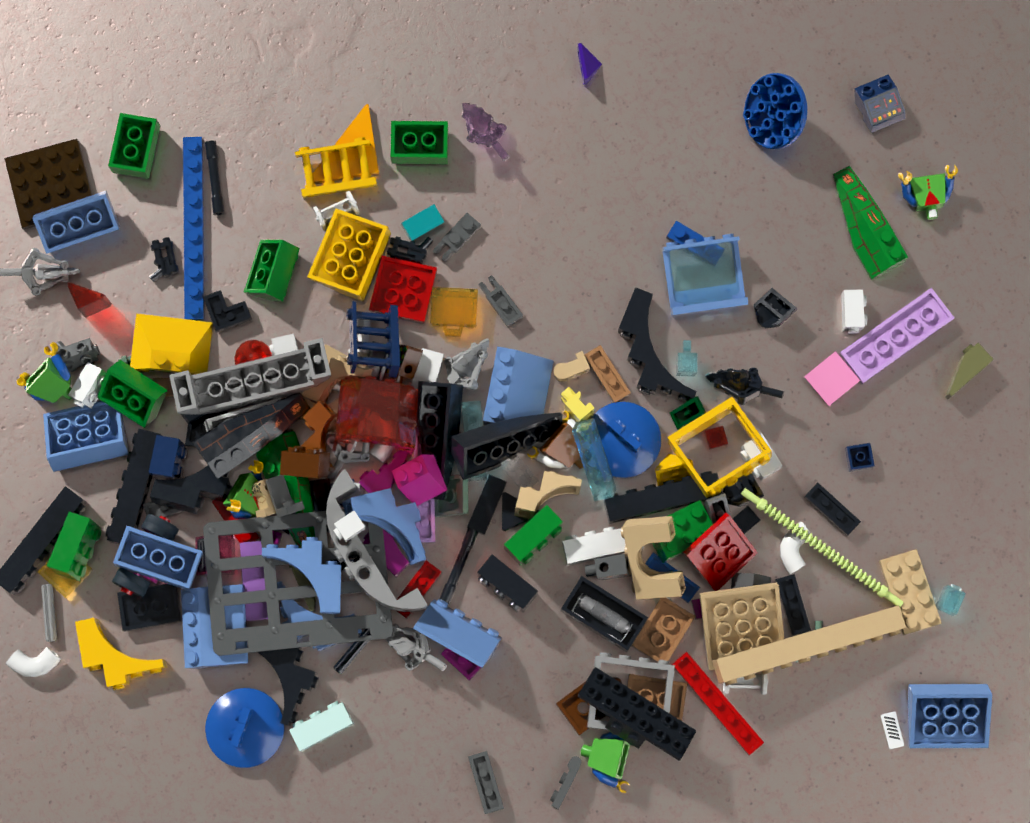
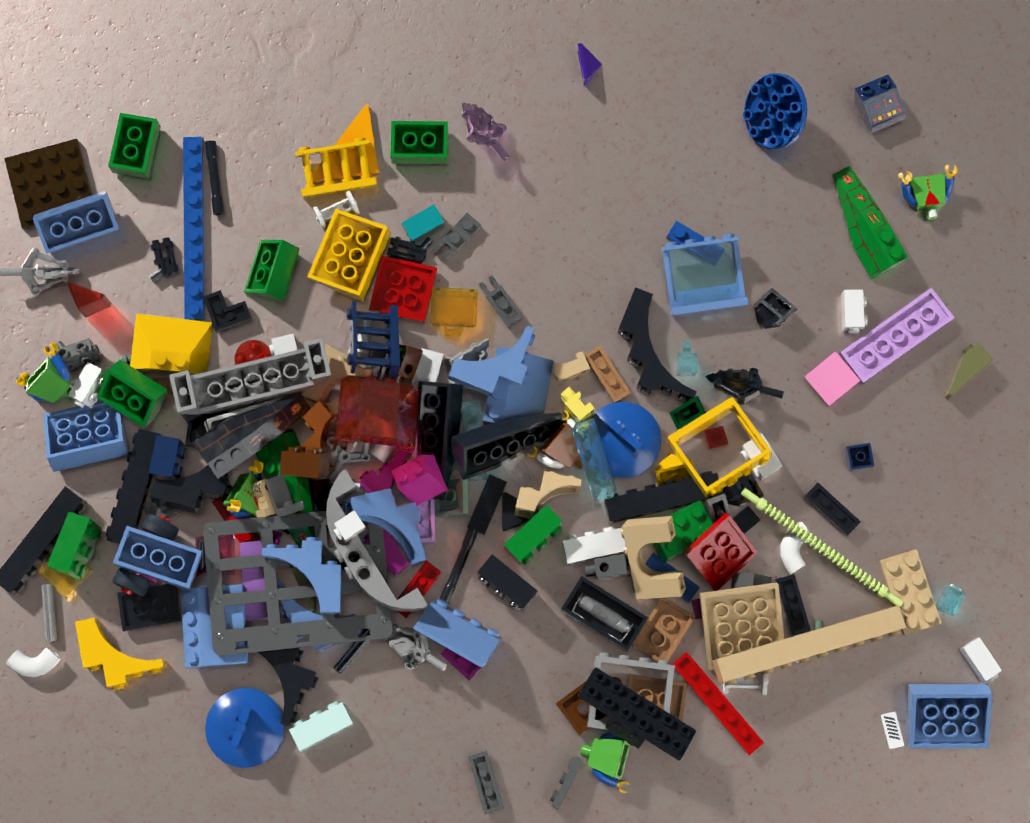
none -> medium blue arch [447,325,535,396]
none -> white brick [959,637,1002,683]

